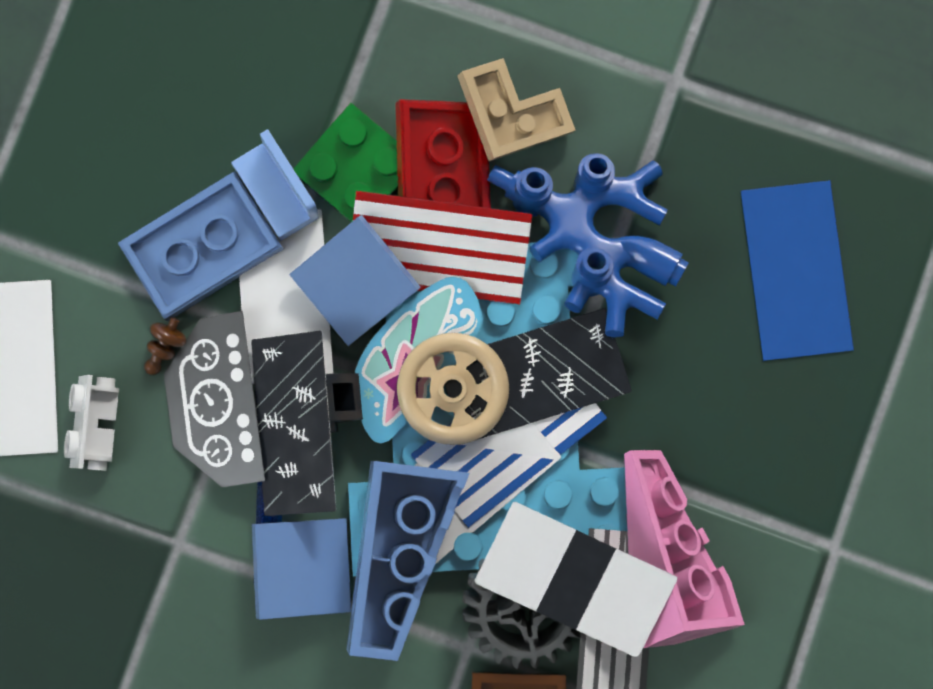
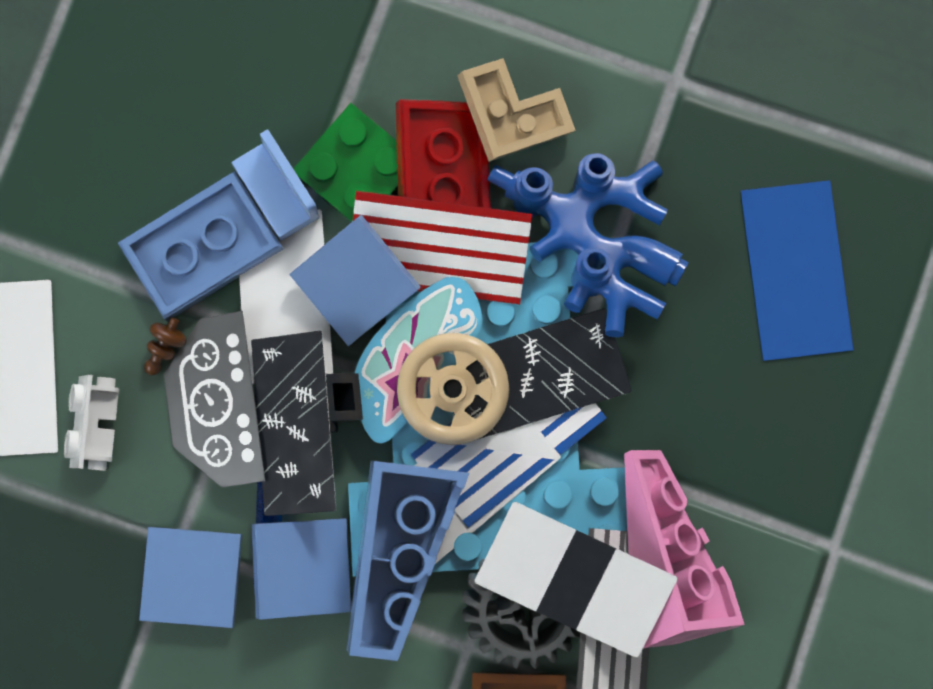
none -> medium blue tile [139,527,243,628]

